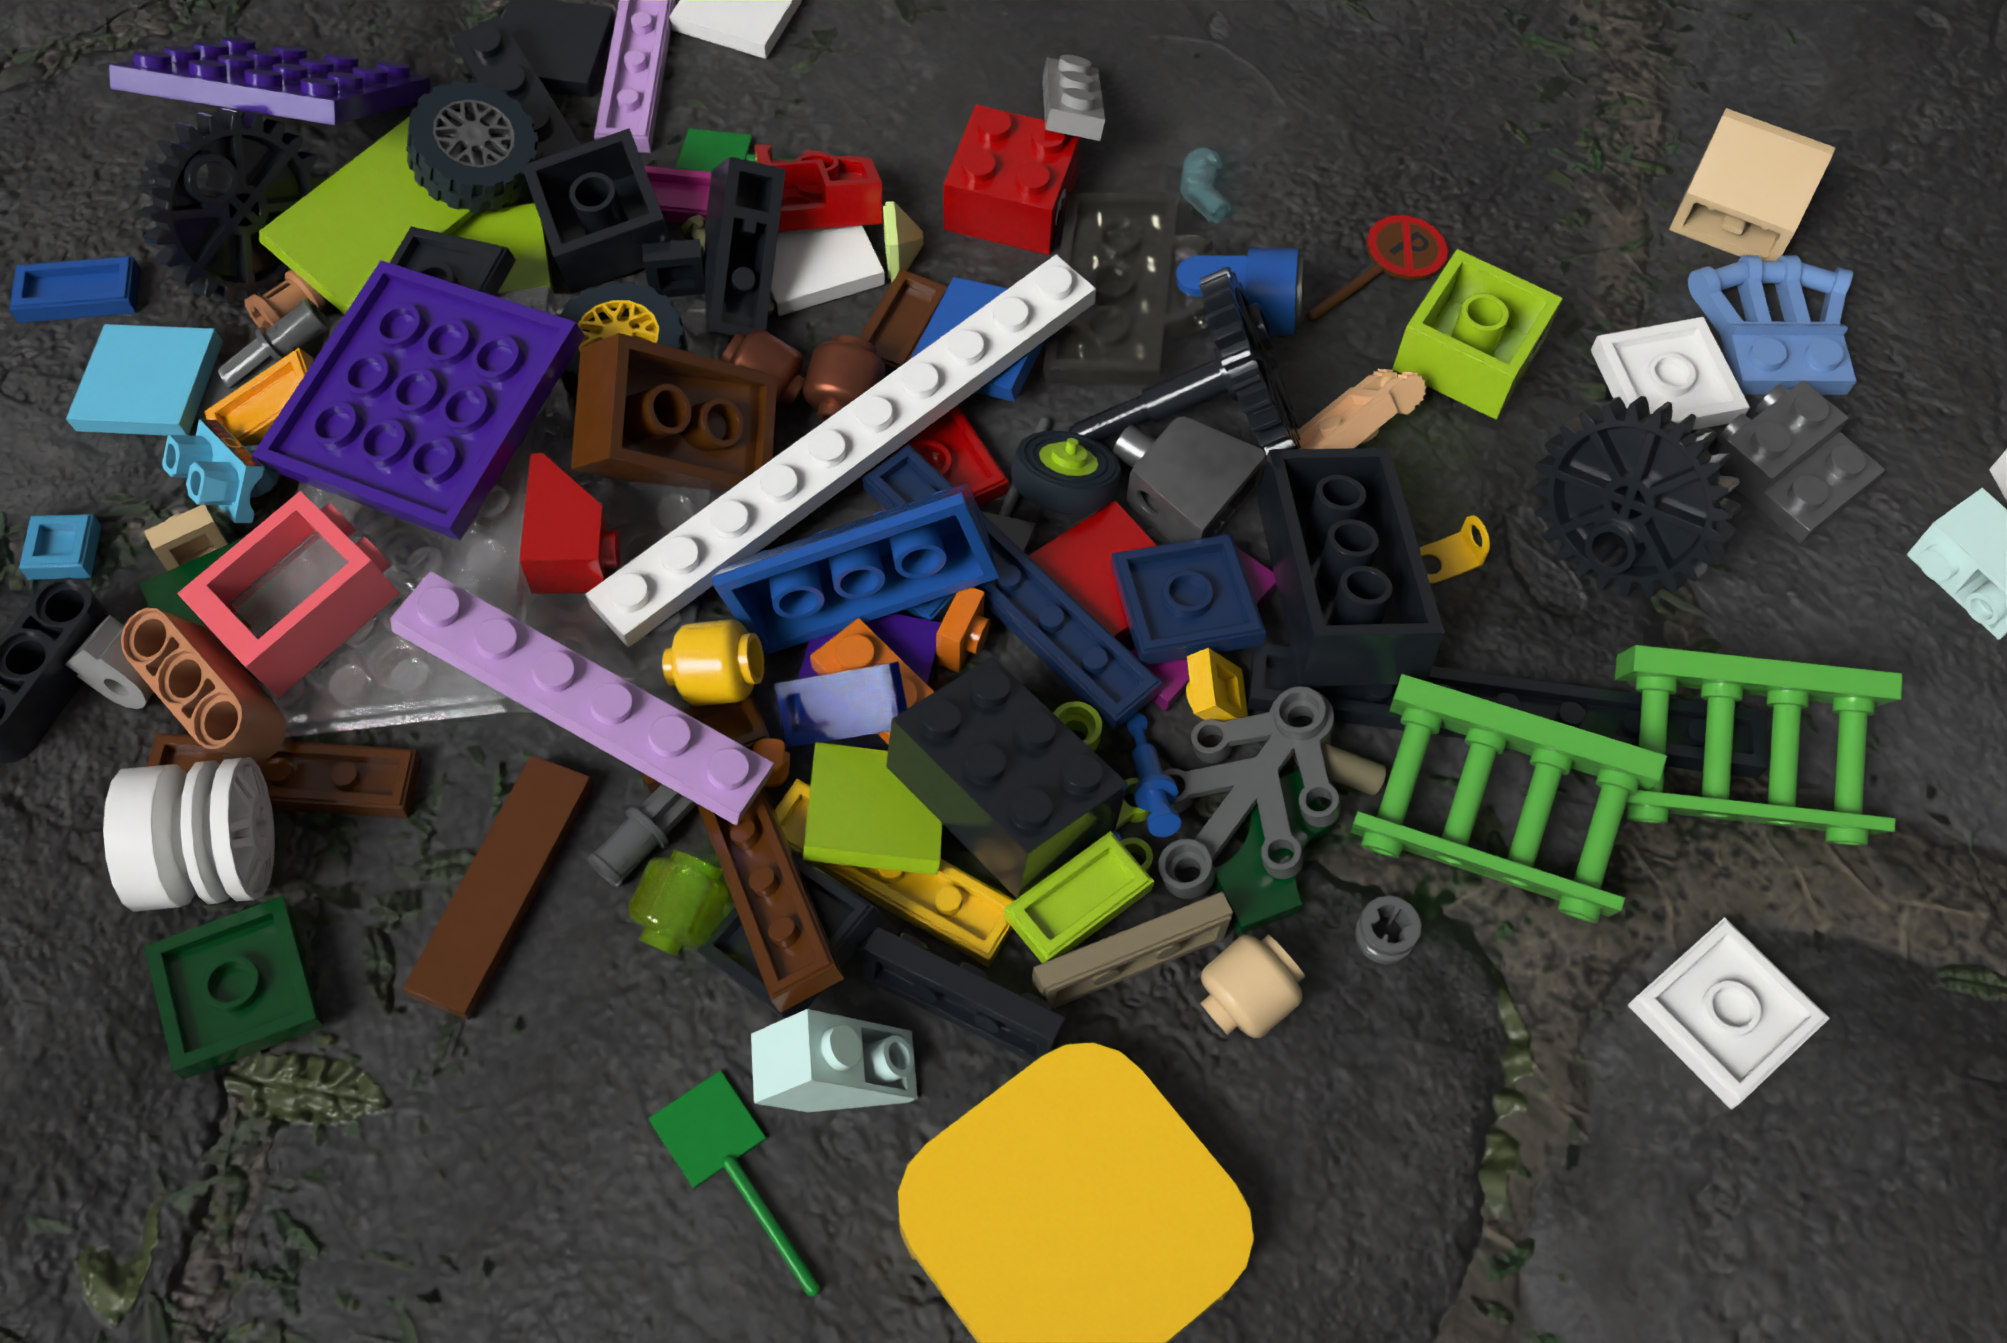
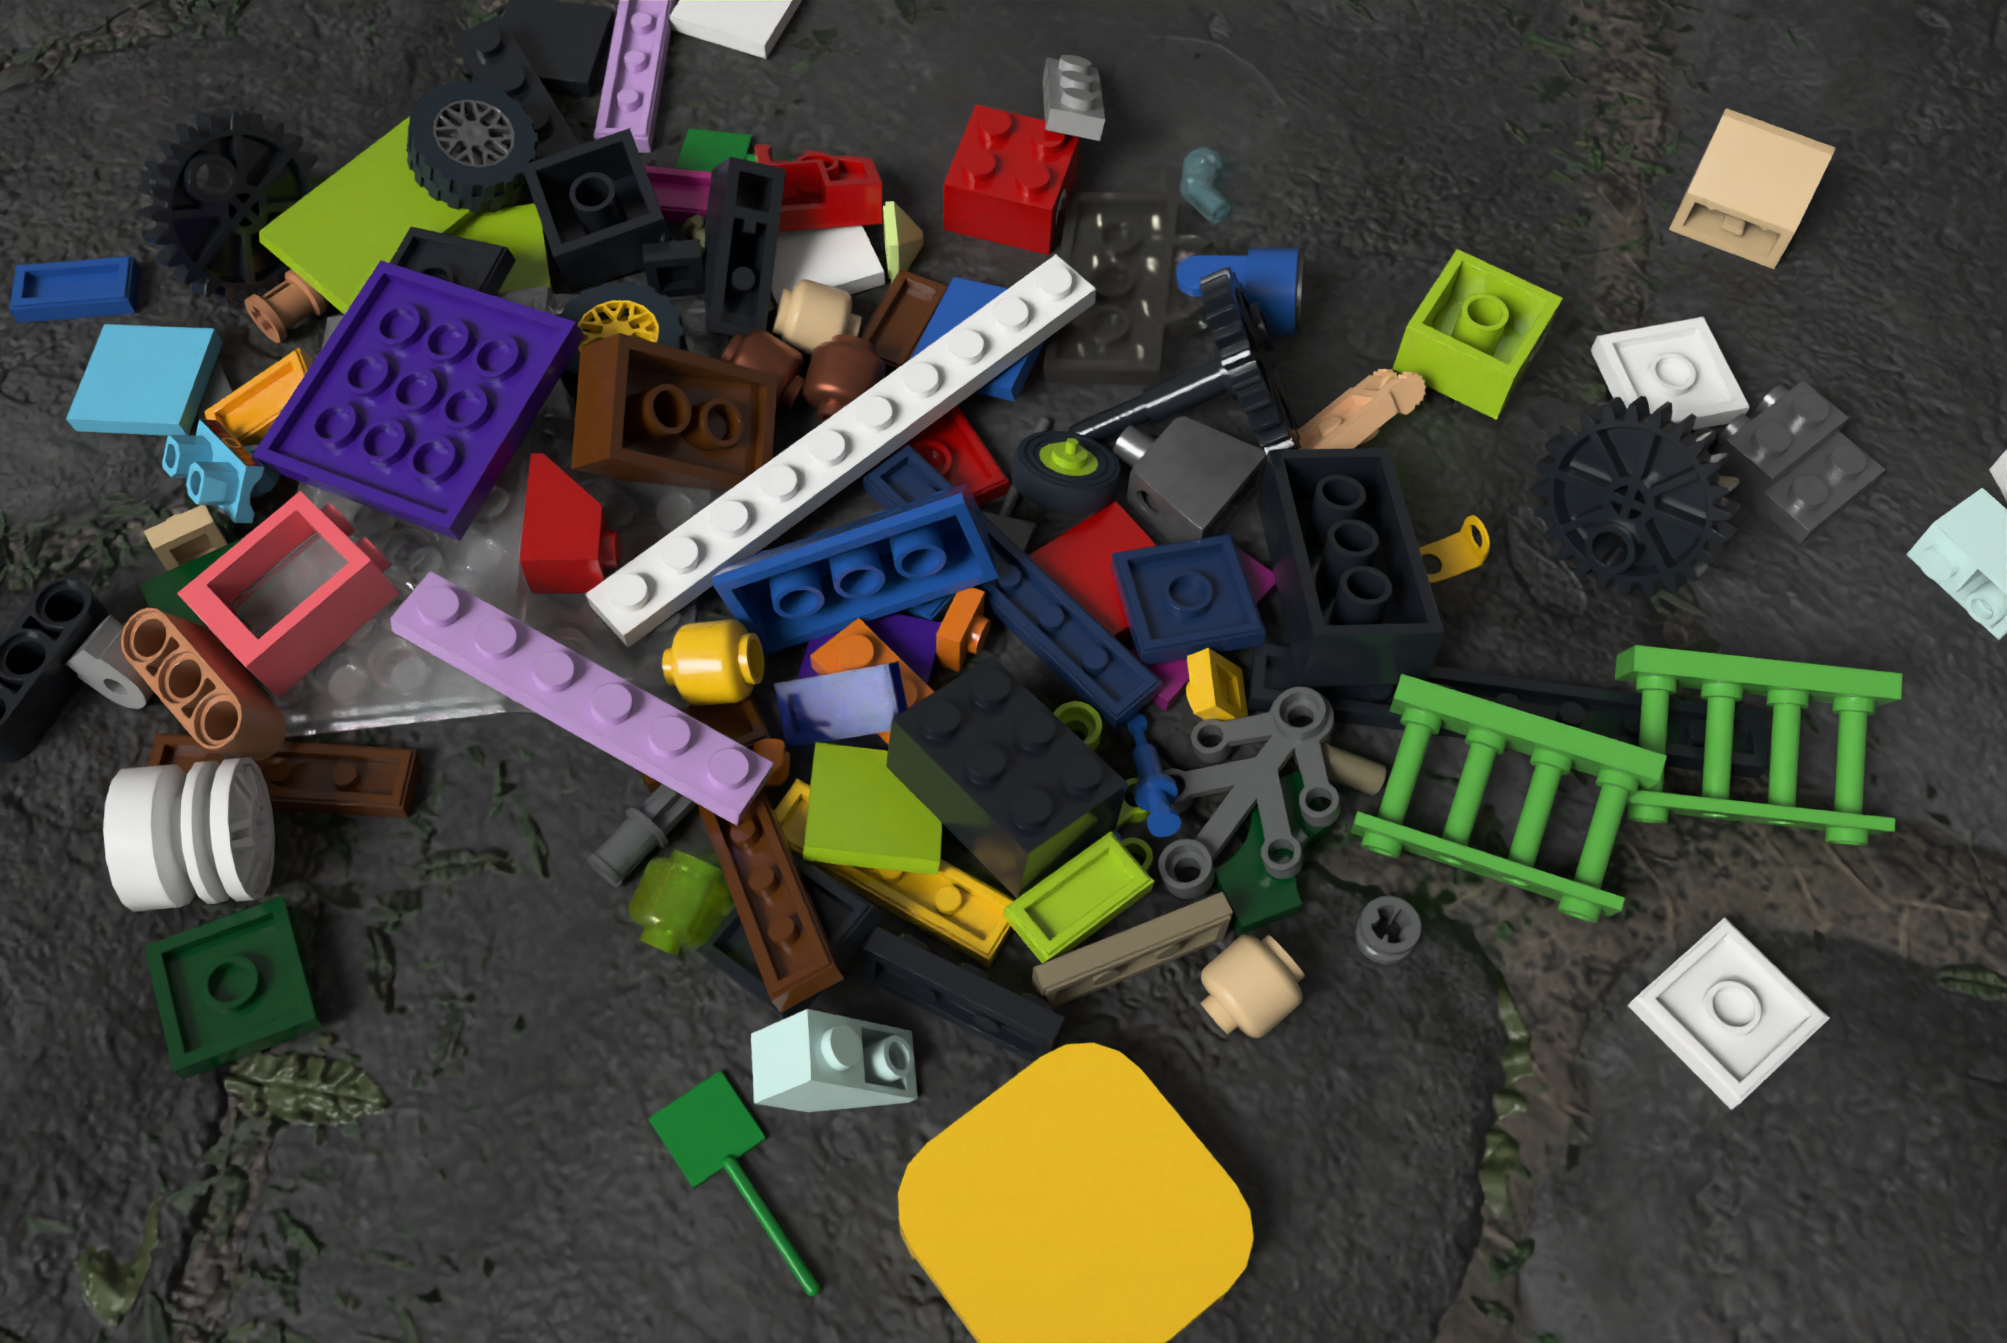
dark azure tile [19,514,102,580] -> none
dark purple plate [109,37,430,125] -> none
dark grey axle [218,298,332,392] -> none
reddish brown tile [402,755,594,1021] -> none
piece [1306,215,1448,322] -> none
medium blue plate [1688,255,1856,395] -> none
none -> tan head [772,279,861,359]

